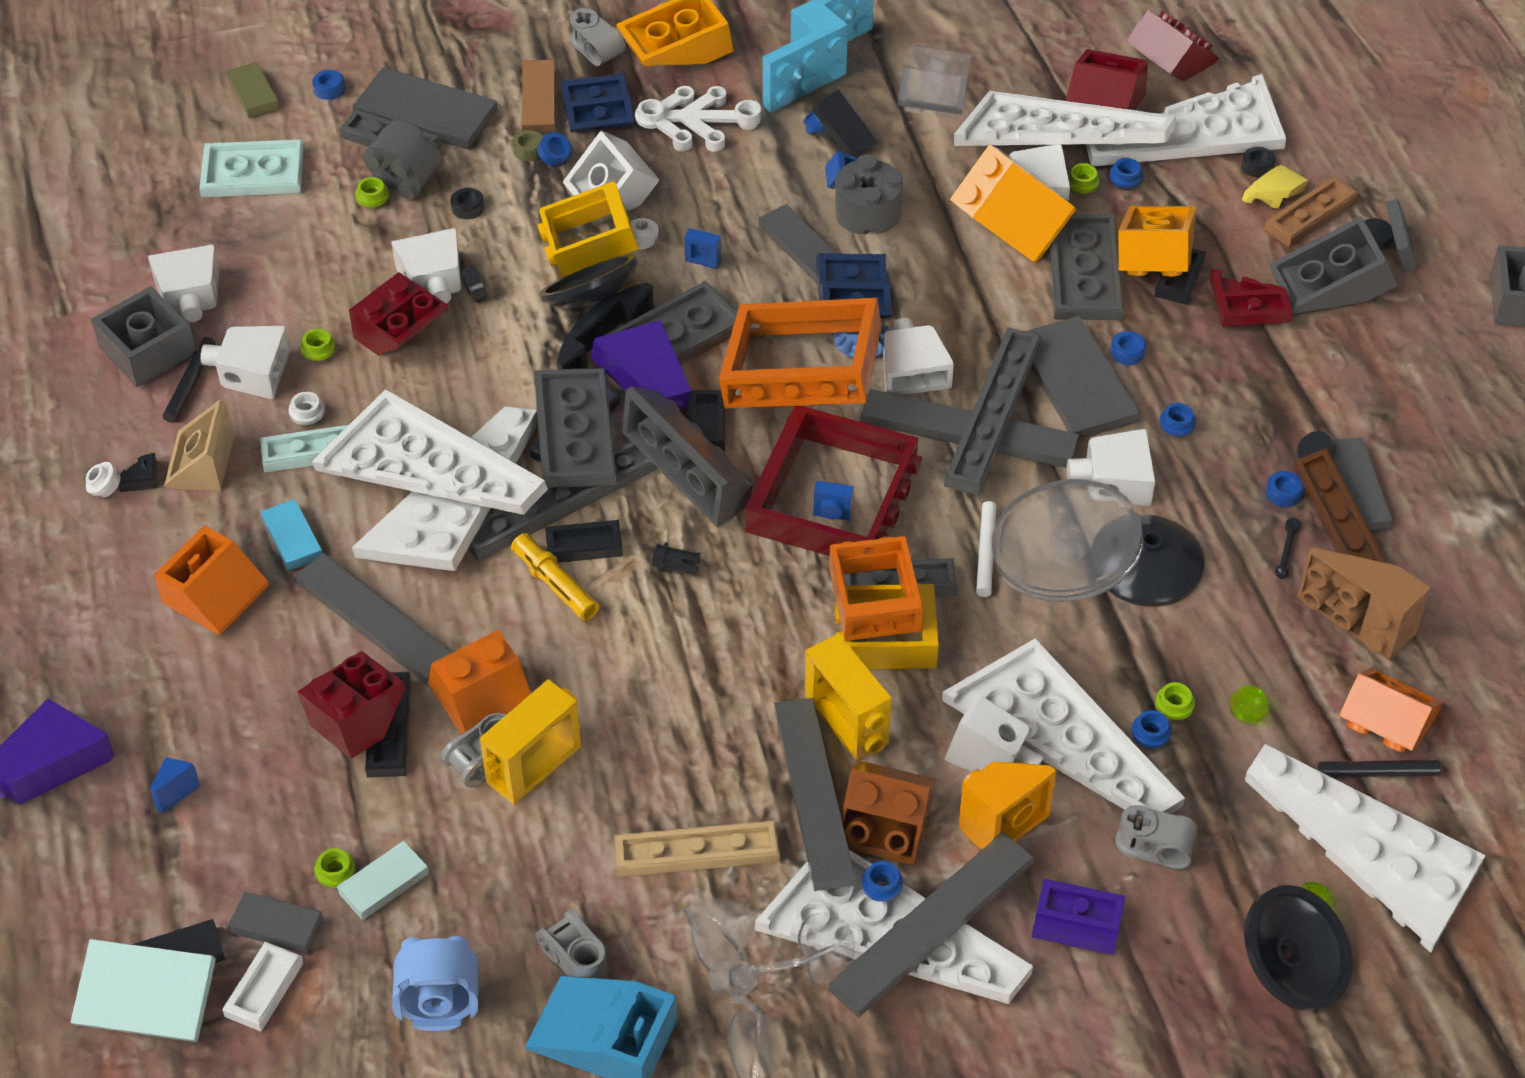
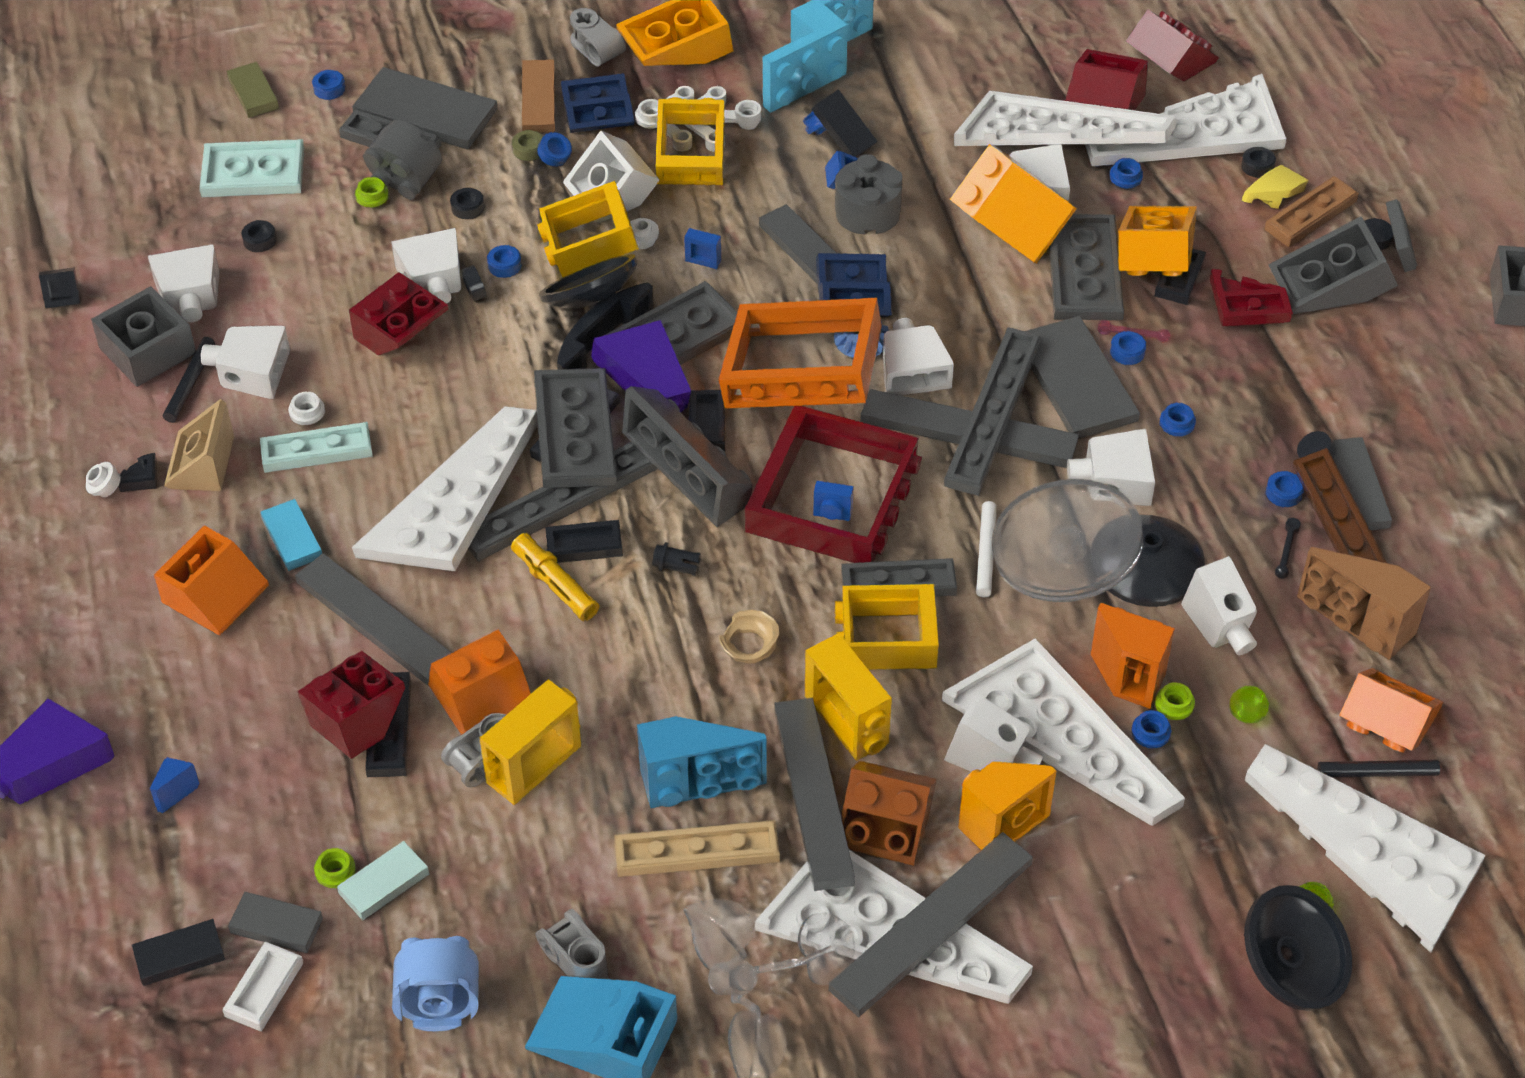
light aqua tile [70,939,216,1043] -> none
lime plate [300,328,336,361] -> none
white wing [312,389,548,515] -> none
orange window [829,536,923,641] -> none
blue plate [861,861,903,902] -> none
clear slope [897,44,973,117] -> none
dark purple plate [1032,879,1125,955] -> none
lime plate [1067,163,1100,194] -> none
light grey piece [1115,805,1197,870] -> none
none -> black tile [39,267,81,309]
none -> black tile [241,220,277,252]
none -> blue tile [487,245,522,278]
none -> dark azure slope [637,716,767,809]
none -> yellow window [656,97,725,185]
none -> tan piece [719,610,779,663]
none -> orange slope [1091,603,1175,709]
none -> clear pink hinge [1097,320,1171,343]
none -> white torso [1181,556,1257,655]

